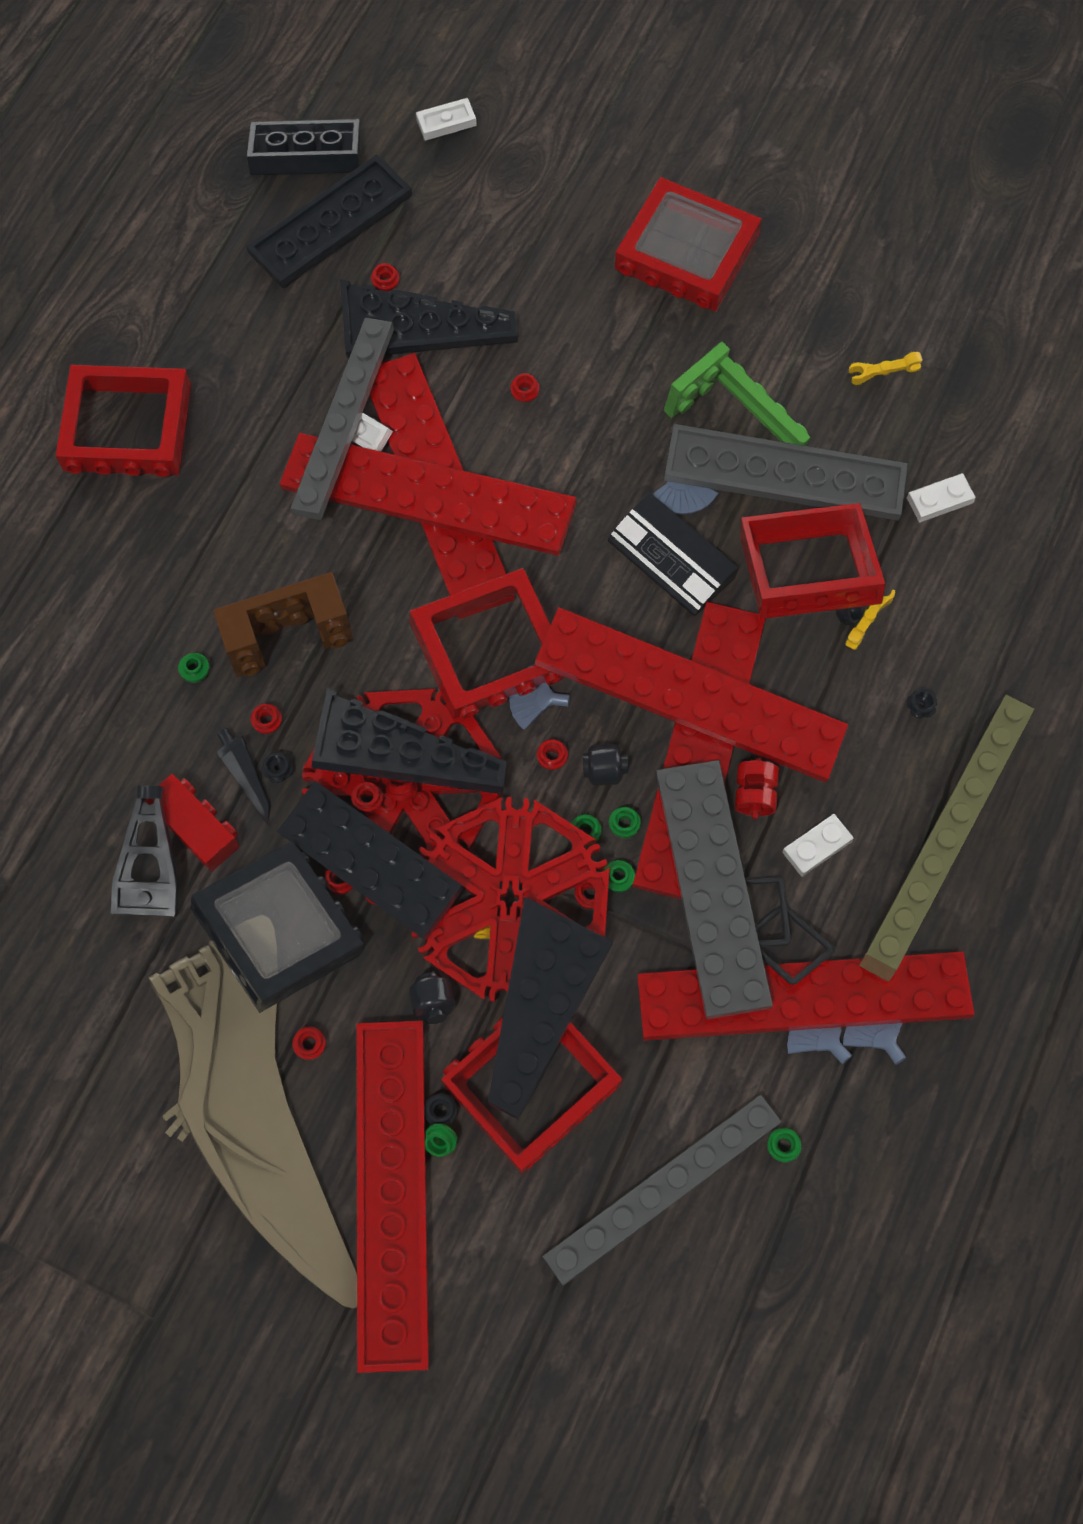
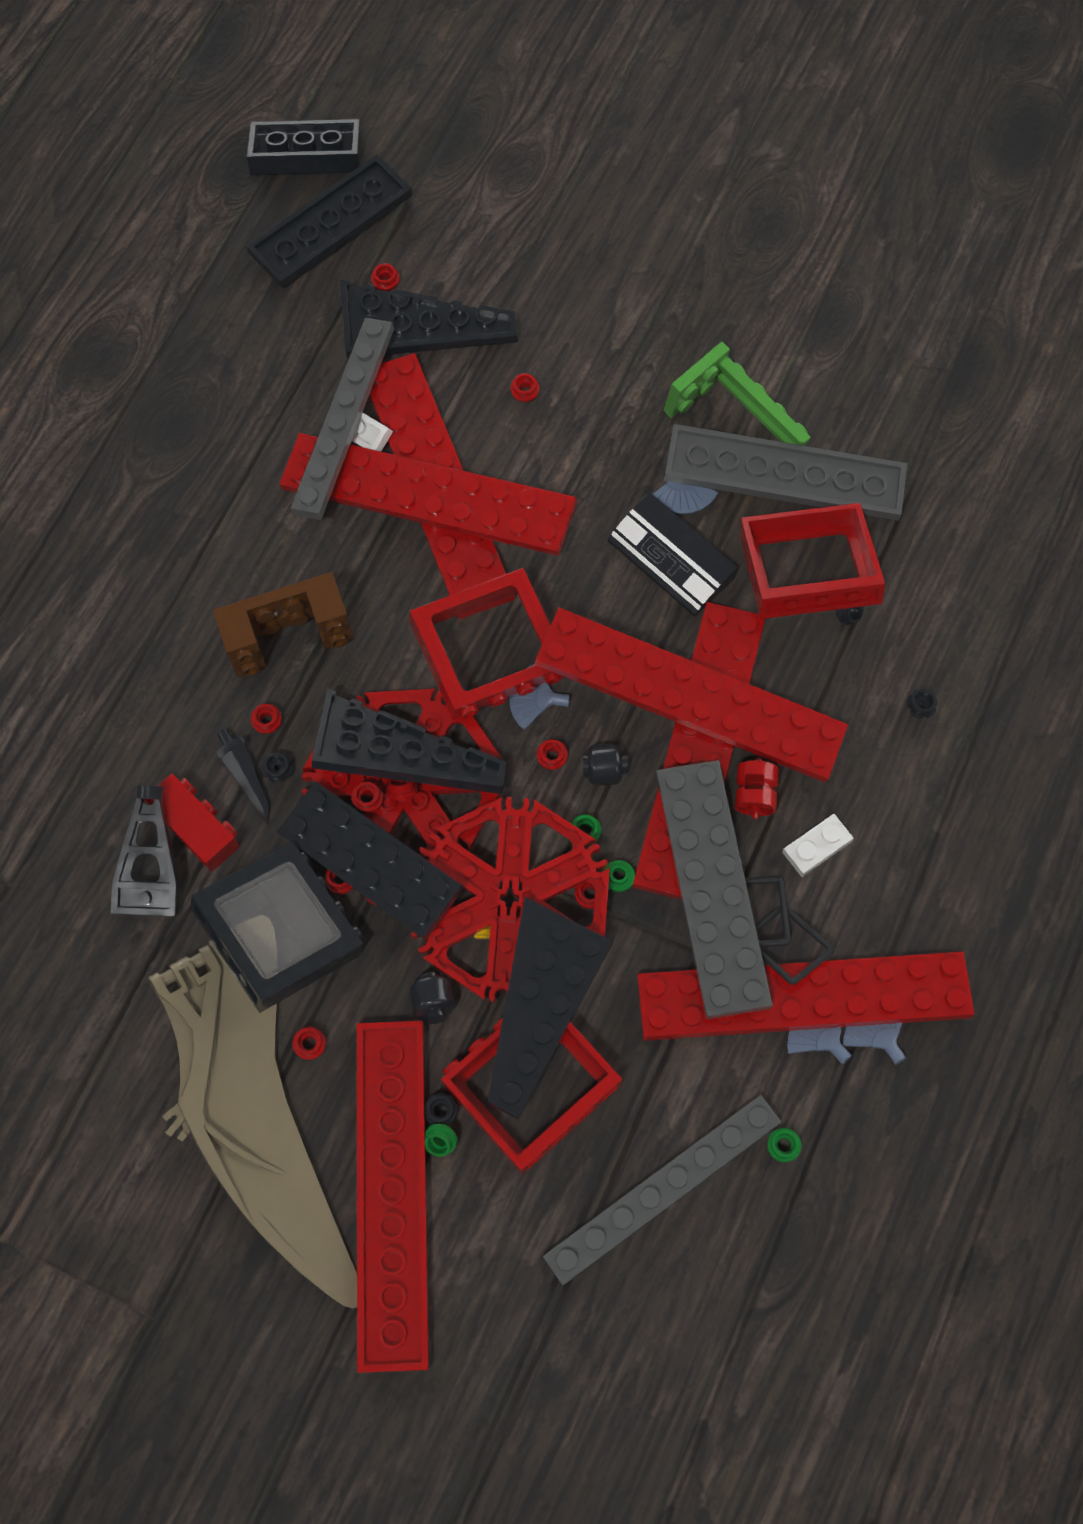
red piece [56,365,191,477] -> none
green plate [178,653,210,683] -> none
white plate [416,98,477,141] -> none
green plate [609,807,641,838] -> none
piece [615,177,762,312] -> none
yellow piece [845,589,895,650] -> none
yellow piece [849,352,922,385] -> none
olive brick [859,695,1034,982] -> none
white plate [907,473,976,523] -> none

